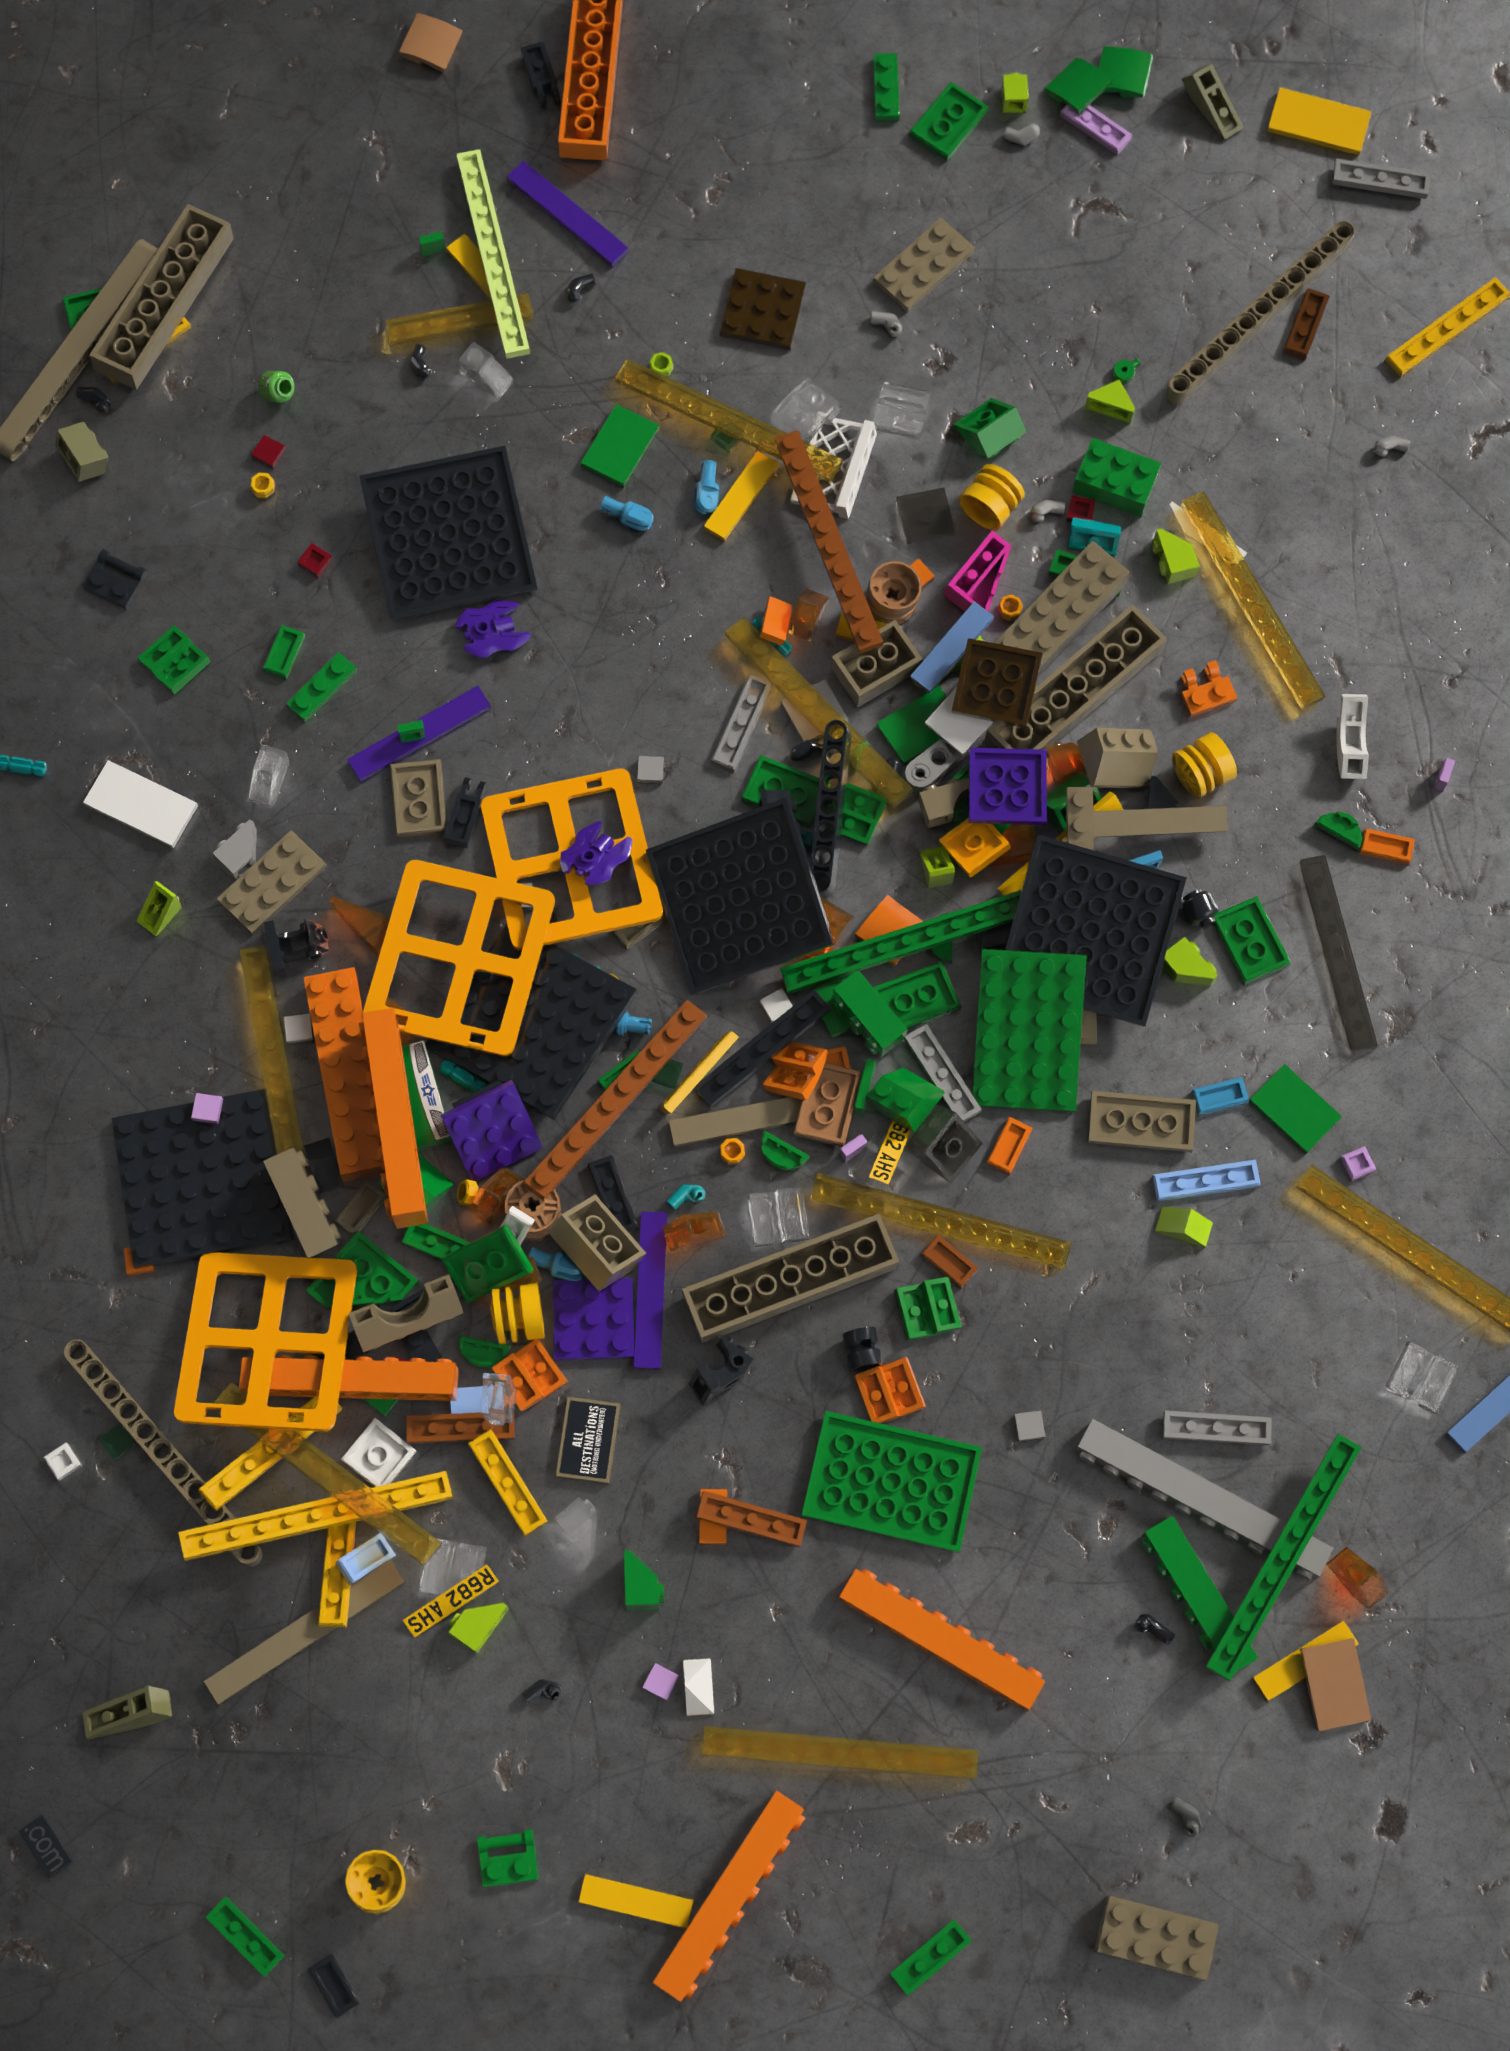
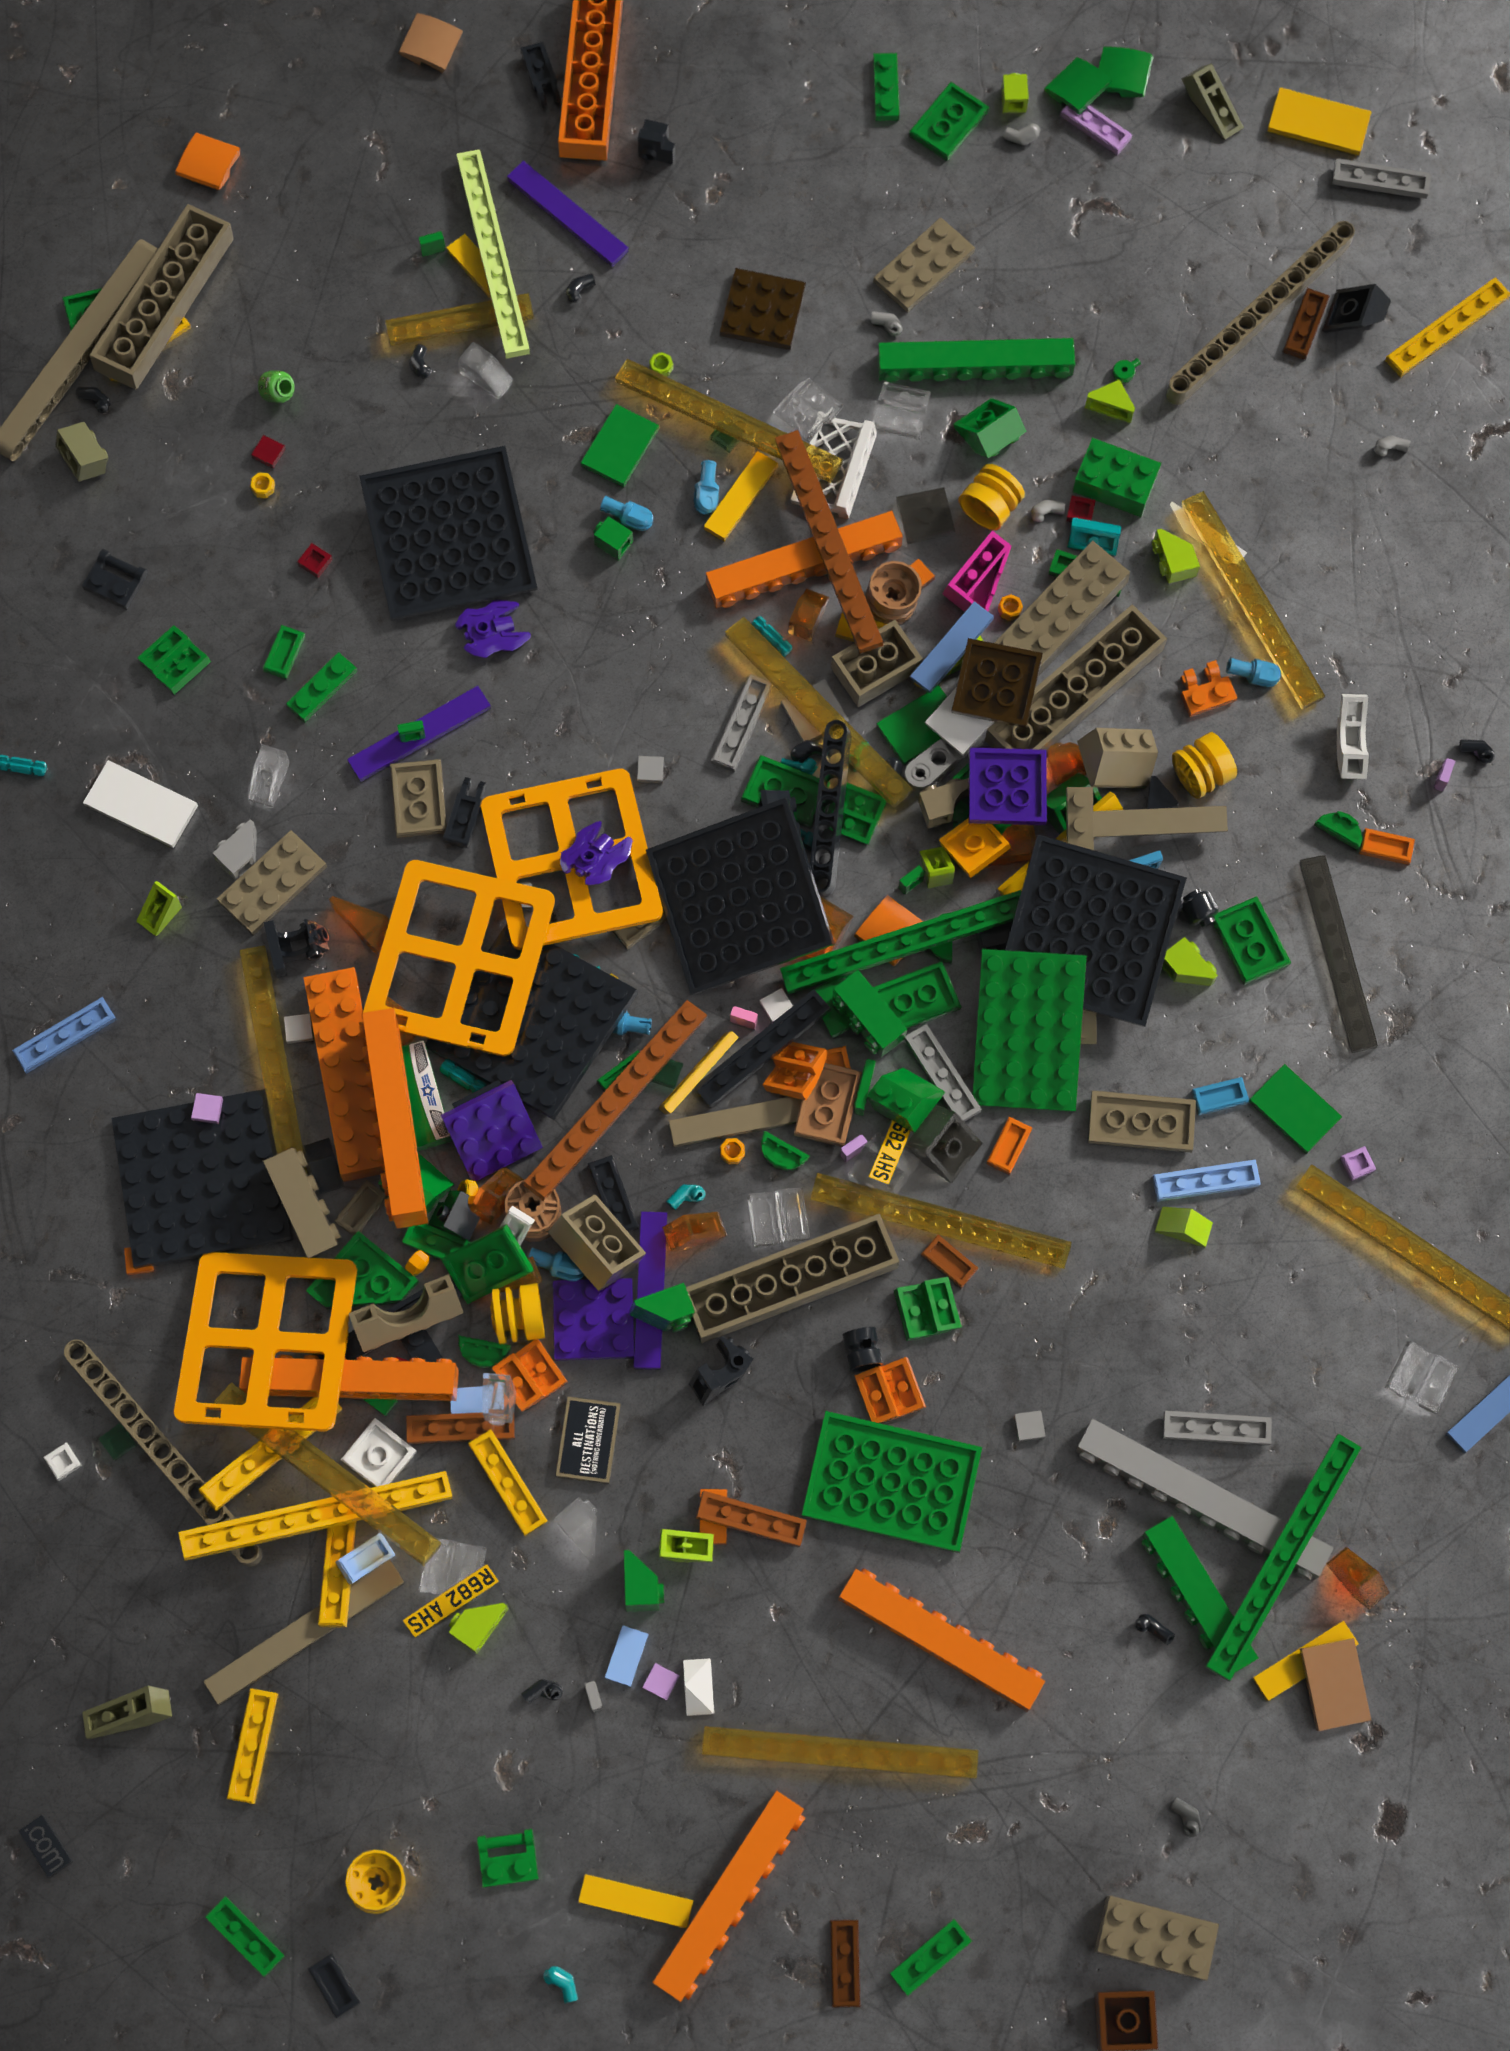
orange tile [759,596,793,646] -> none
none -> medium blue tile [12,997,117,1074]
none -> orange slope [175,133,240,190]
none -> yellow tile [226,1688,278,1804]
none -> light orange tile [405,1250,430,1277]
none -> black brick [428,1190,481,1241]
none -> teal arm [543,1966,578,2003]
none -> light grey tile [585,1681,603,1713]
none -> green brick [593,516,633,561]
none -> light blue tile [605,1625,648,1687]
none -> green slope [629,1283,695,1333]
none -> black brick [638,119,675,164]
none -> lime slope [659,1529,714,1562]
none -> orange brick [706,511,903,608]
none -> bright pink tile [730,1006,758,1030]
none -> teal hand [781,757,818,775]
none -> reddish brown tile [830,1920,860,2007]
none -> green brick [878,338,1075,382]
none -> green tile [898,865,925,895]
none -> reddish brown brick [1095,1991,1158,2051]
none -> dark azure arm [1226,658,1282,687]
none -> black slope [1322,284,1391,333]
none -> black arm [1459,740,1495,763]

